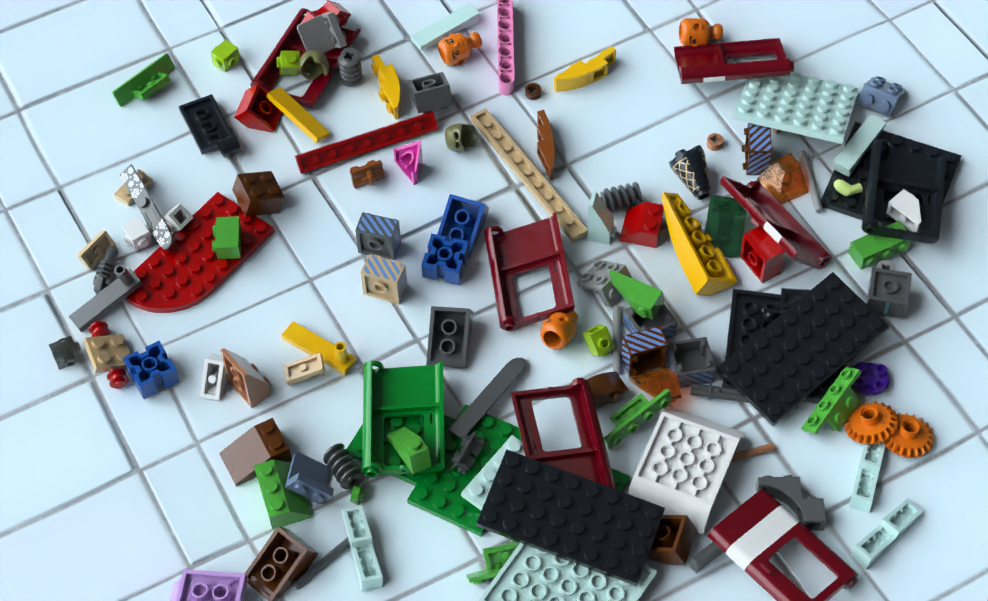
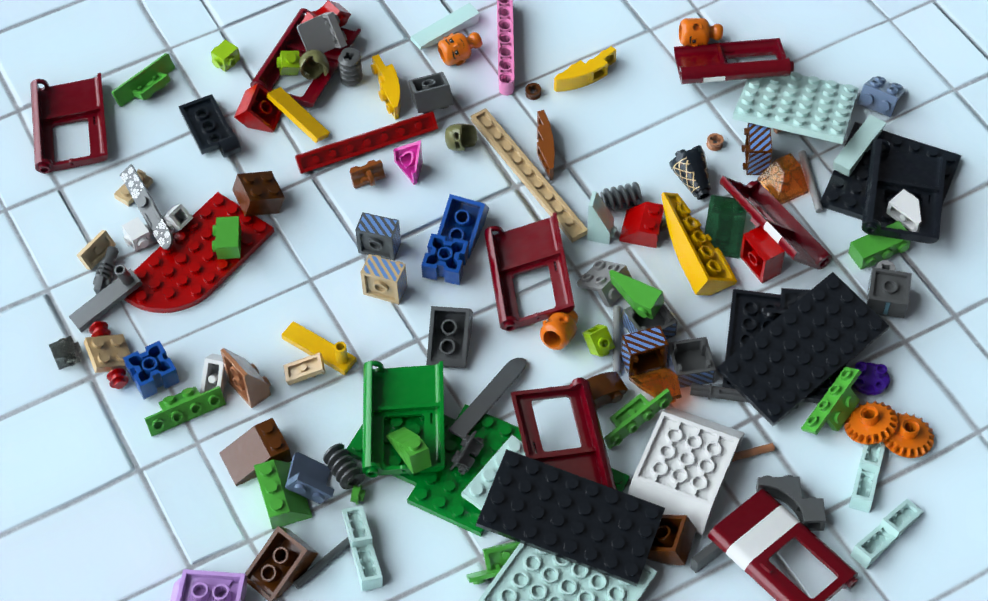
yellowish green arm [834,179,863,196] -> none
none -> dark red piece [30,73,108,174]
none -> bright green bracket [144,386,226,436]

